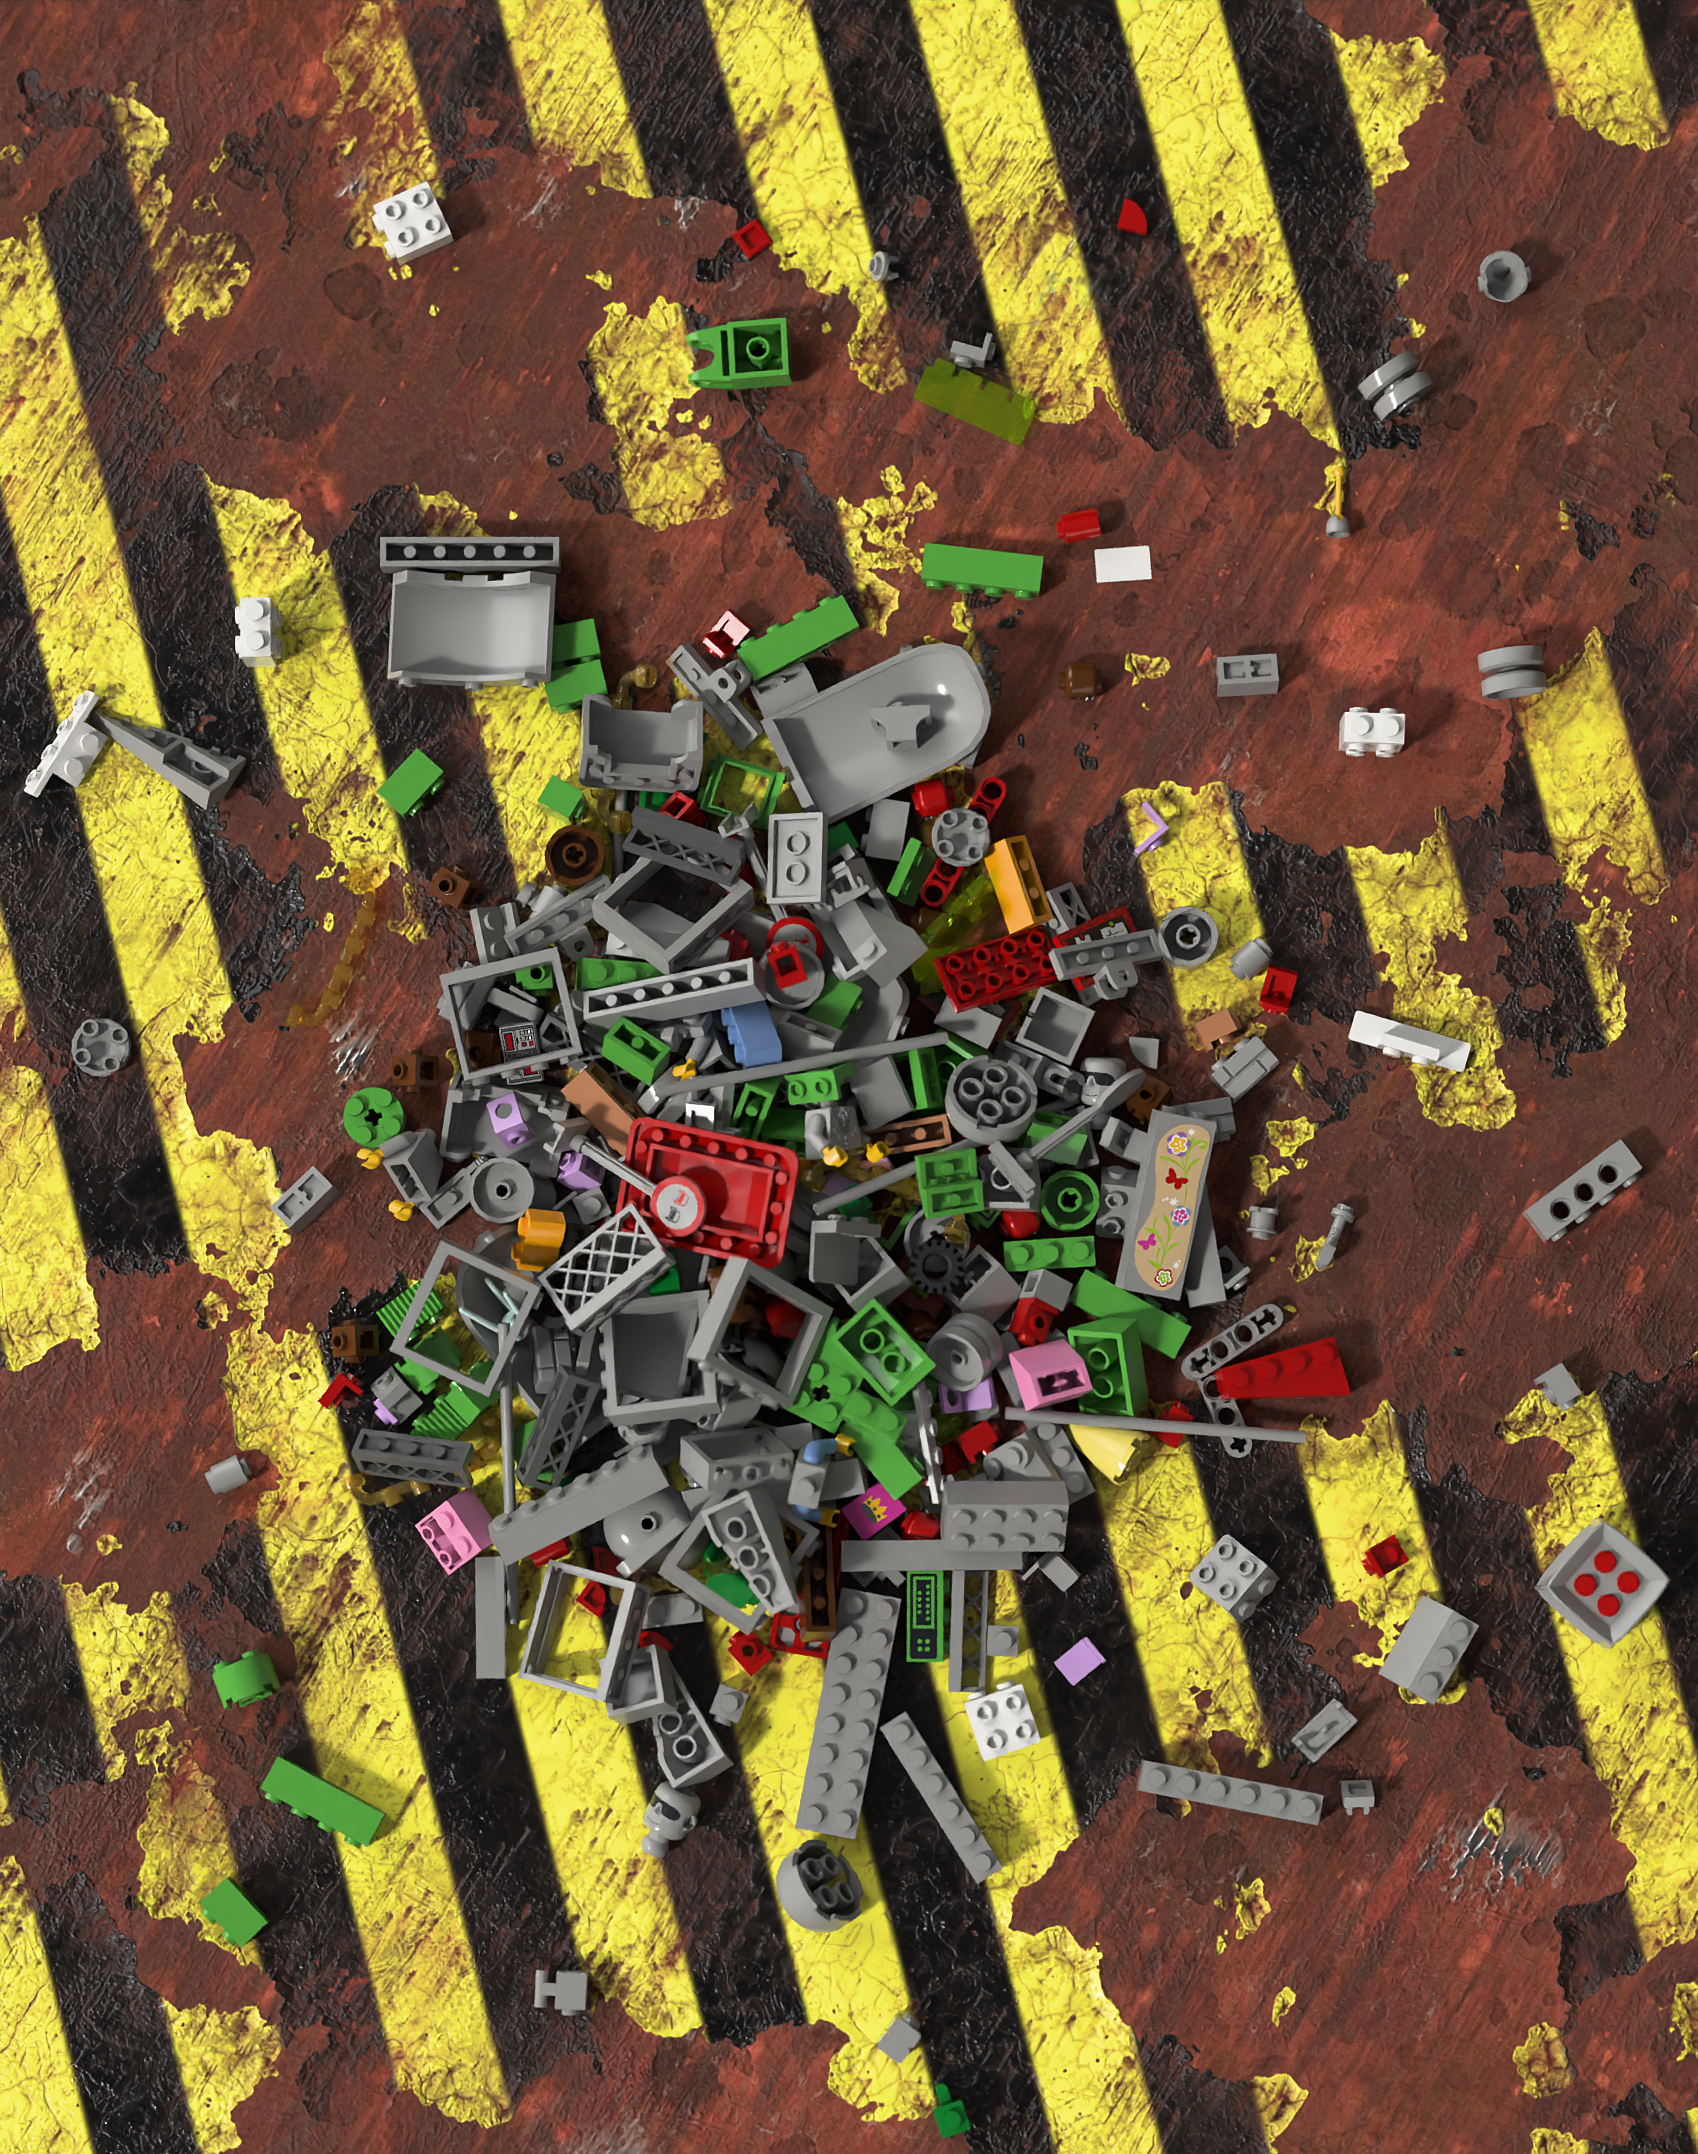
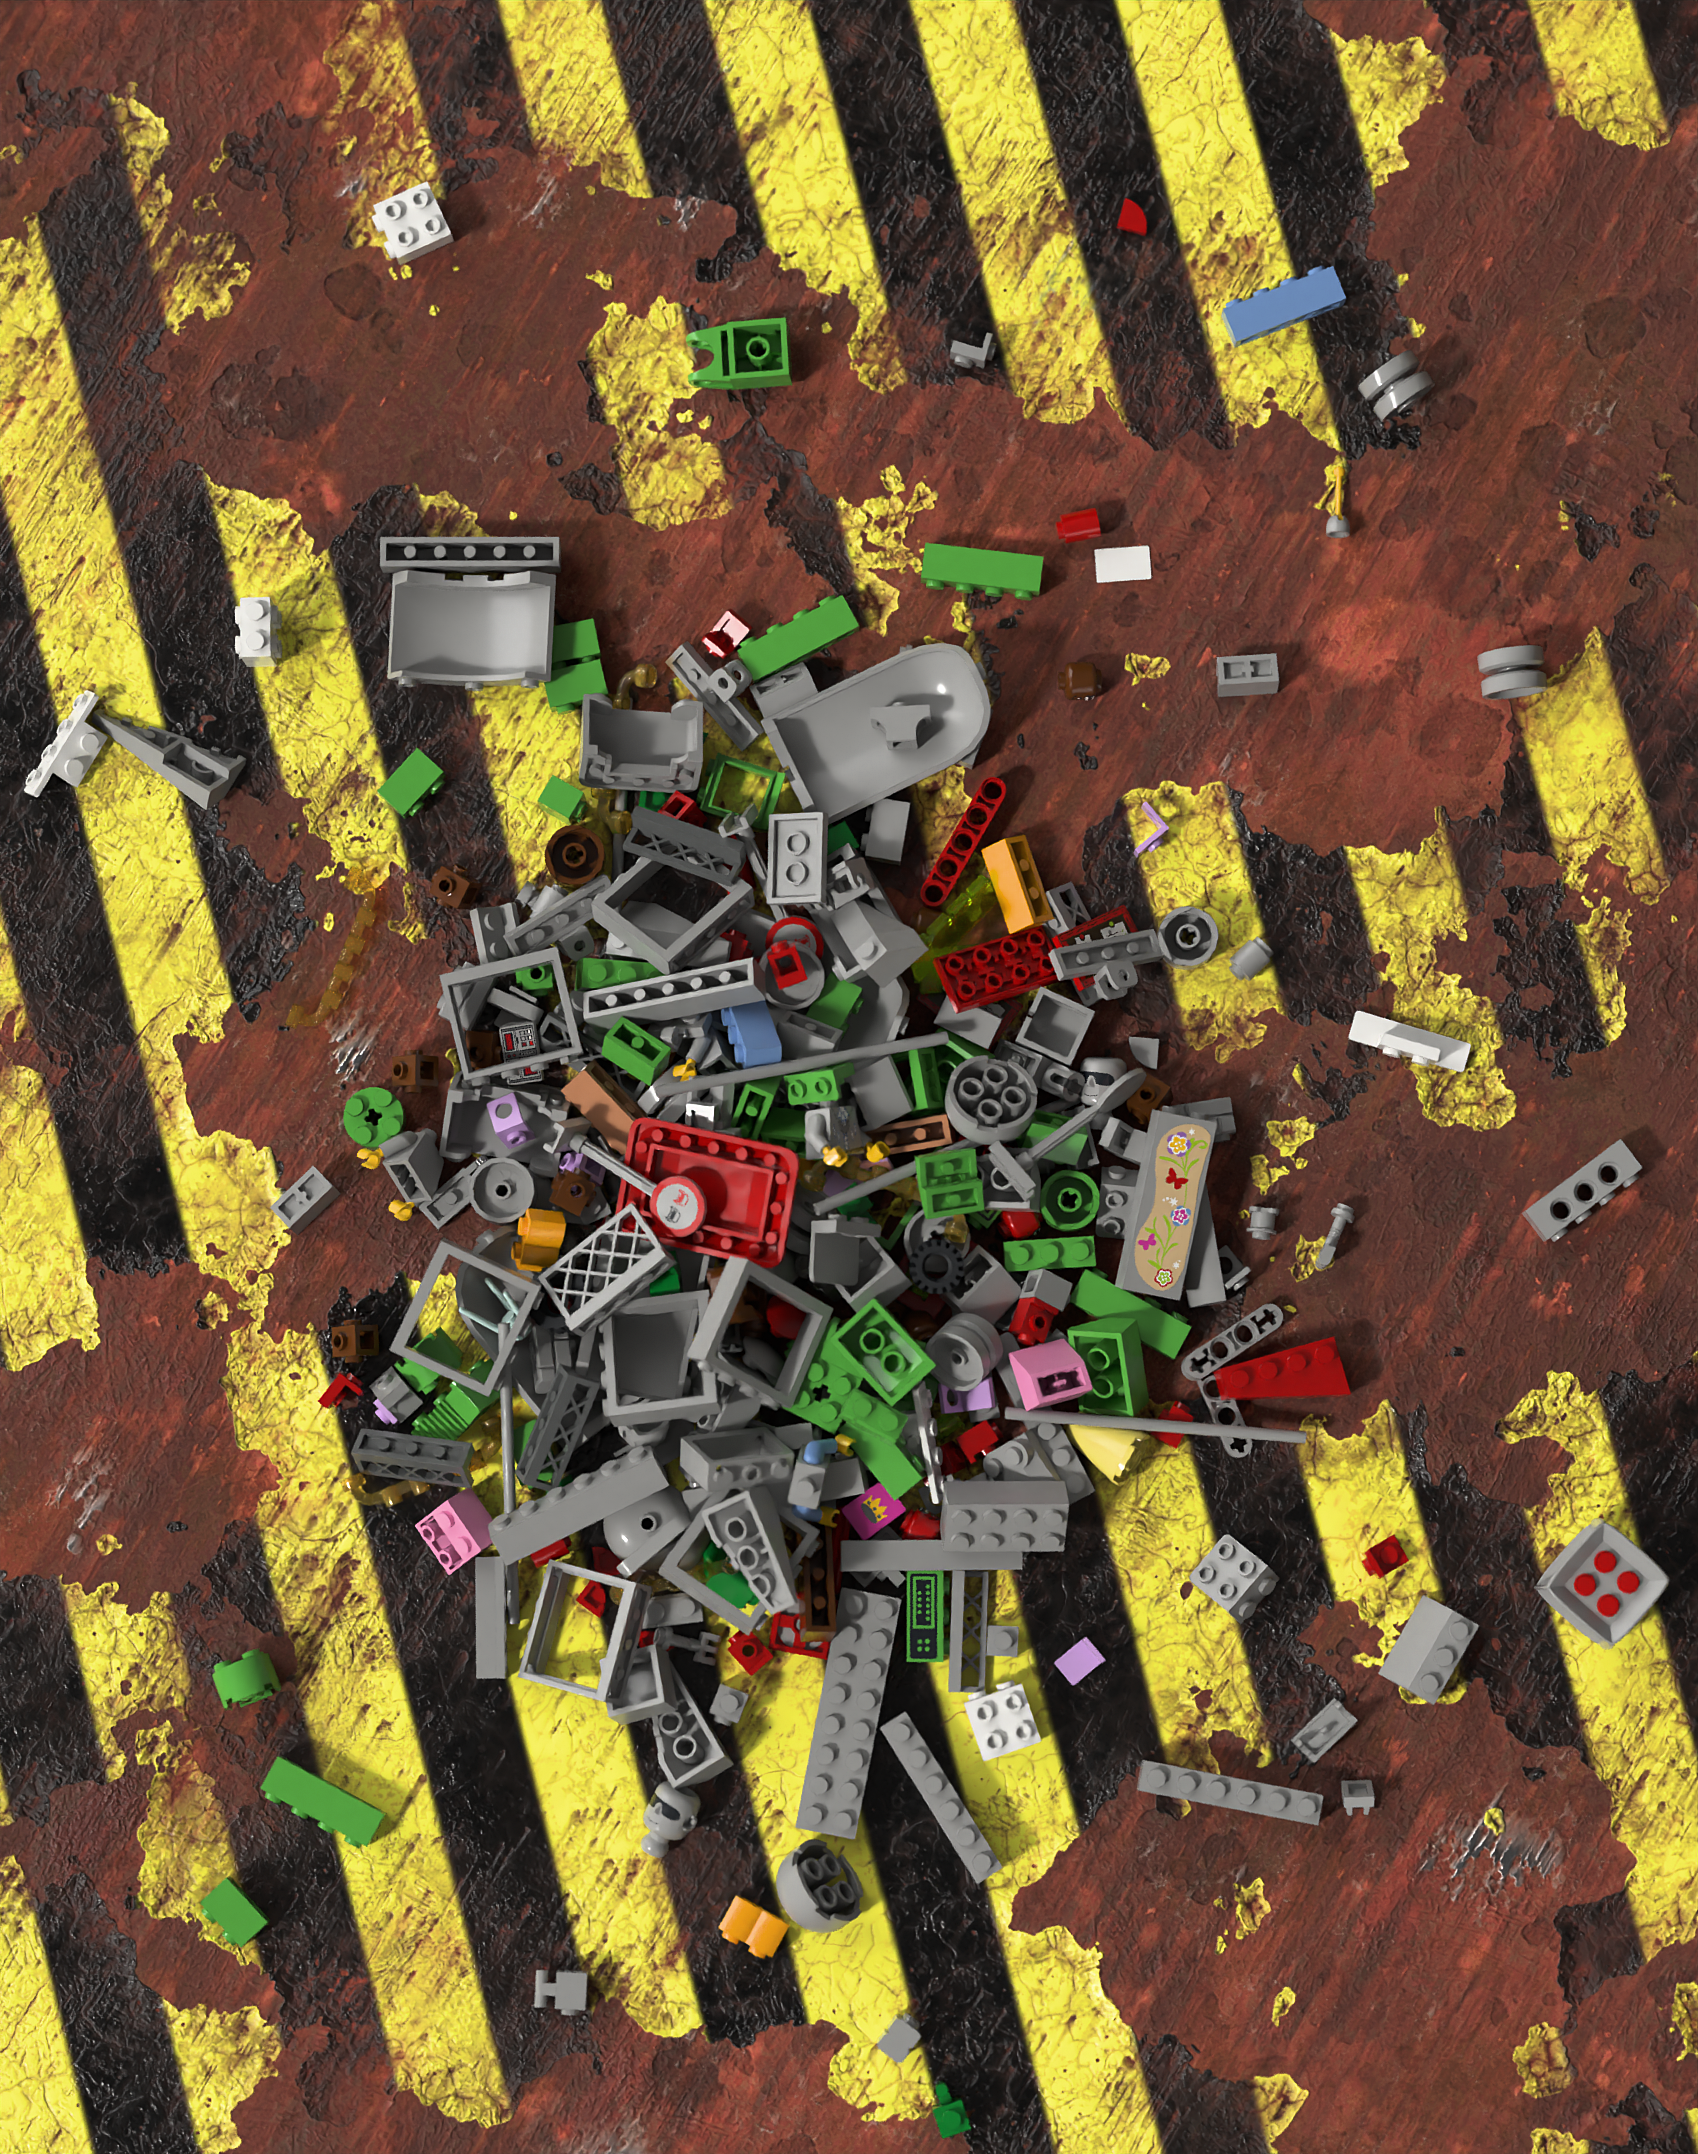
light grey dish [71,1018,131,1077] -> none
light grey brick [205,1454,252,1495] -> none
bright green brick [376,1278,447,1344] -> none
red tile [732,218,773,261] -> none
light grey plate [868,251,899,282] -> none
bright green bracket [886,837,937,907] -> none
red head [910,778,956,820] -> none
clear neon green windscreen [913,357,1035,447] -> none
light grey dish [931,808,991,867] -> none
light grey bracket [1021,1551,1081,1592] -> none
nougat brick [1193,1008,1242,1054] -> none
light grey brick [1210,1036,1280,1104] -> none
red bracket [1258,964,1298,1015] -> none
white brick [1339,707,1405,757] -> none
light grey cap [1478,250,1532,302] -> none
light grey brick [1533,1362,1581,1411] -> none
none -> reddish brown brick [548,1167,596,1217]
none -> light grey hinge [653,1626,722,1666]
none -> light orange brick [719,1894,790,1959]
none -> medium blue brick [1221,266,1346,348]

